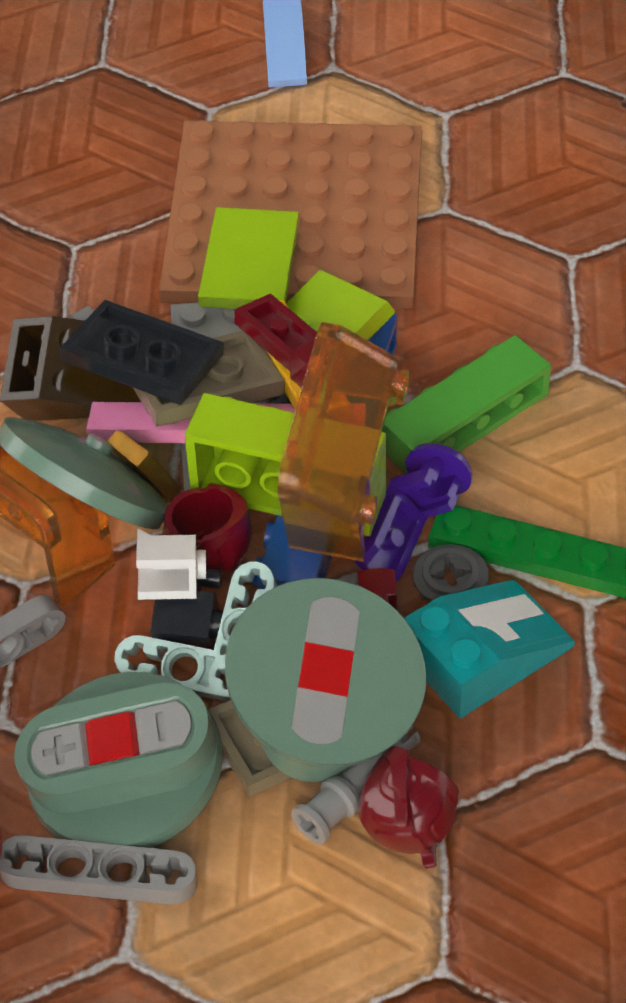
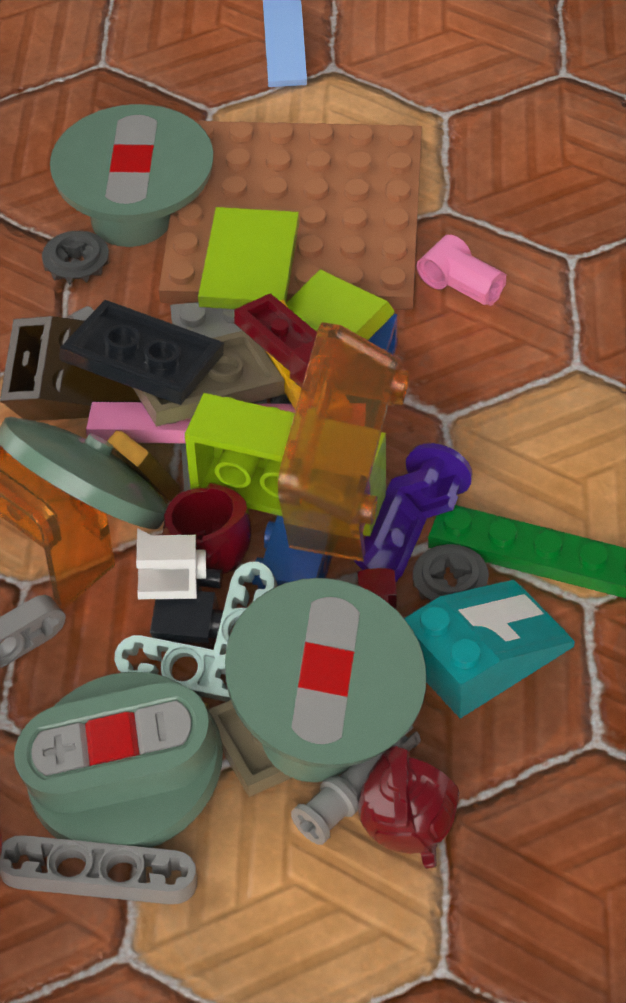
bright green brick [379,335,551,474] -> none
none -> dark grey gear [42,231,109,285]
none -> sand green piece [50,104,213,247]
none -> bright pink piece [416,235,507,307]

